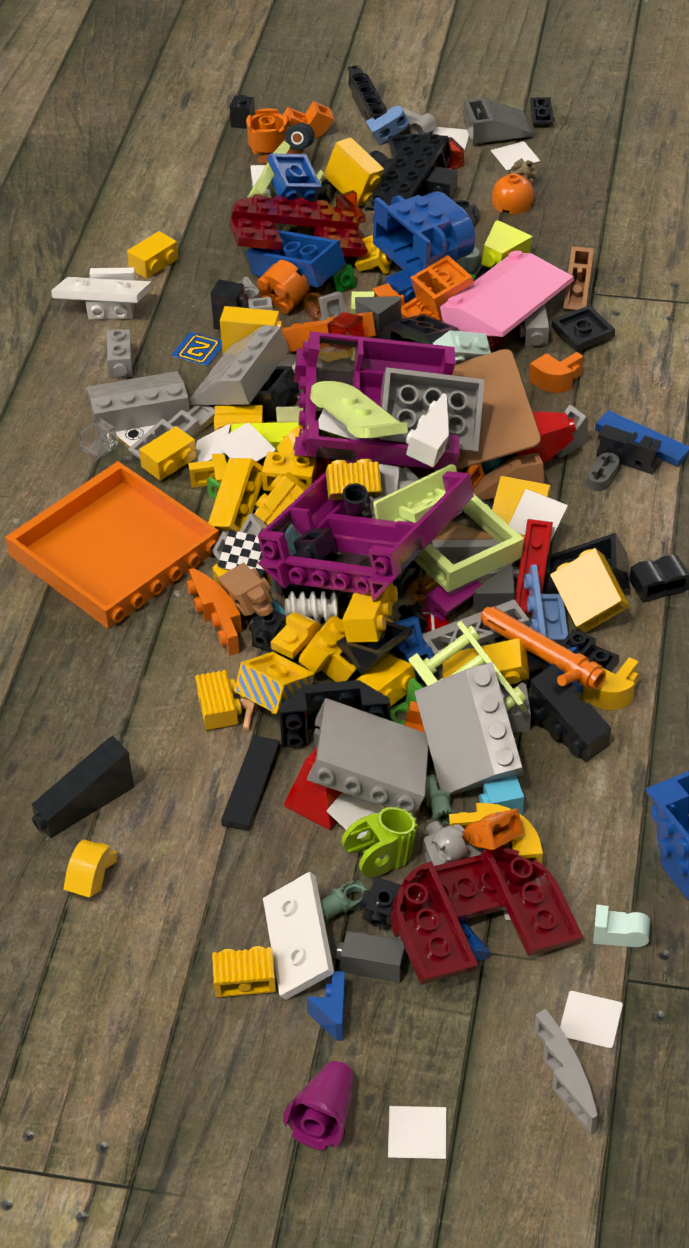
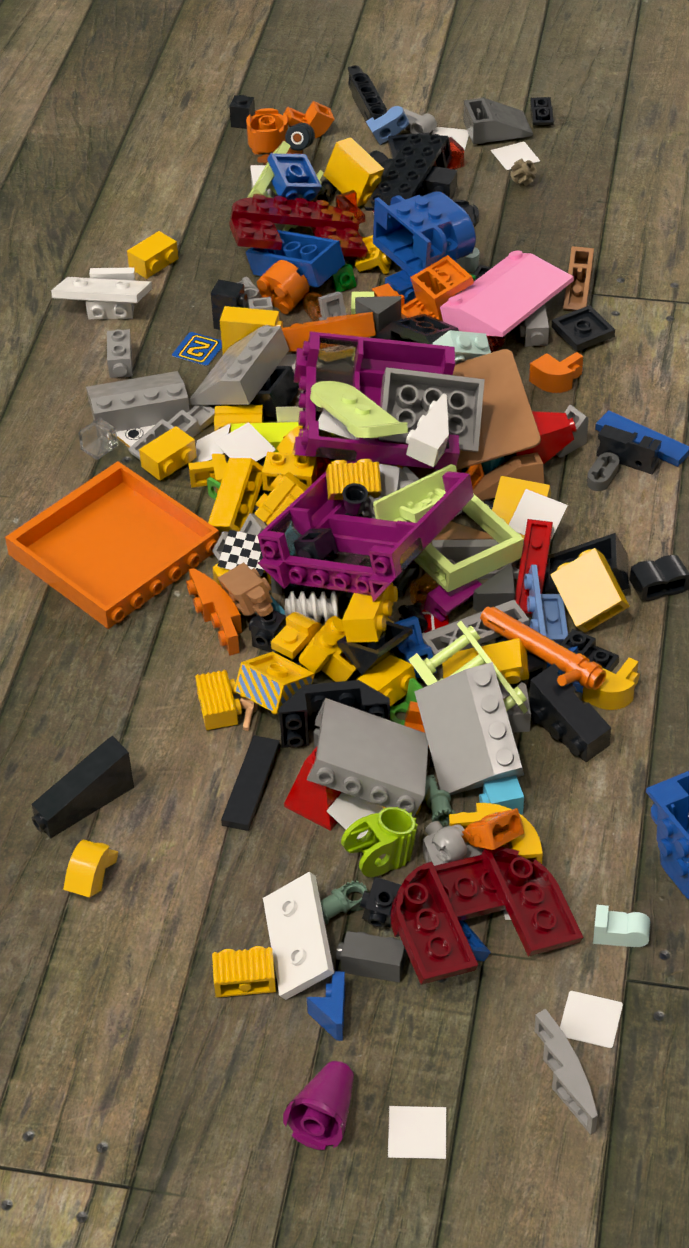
clear red panel [327,312,365,349] -> none
neon yellow slope [481,220,533,269] -> none
orange cylinder [492,173,534,215] -> none

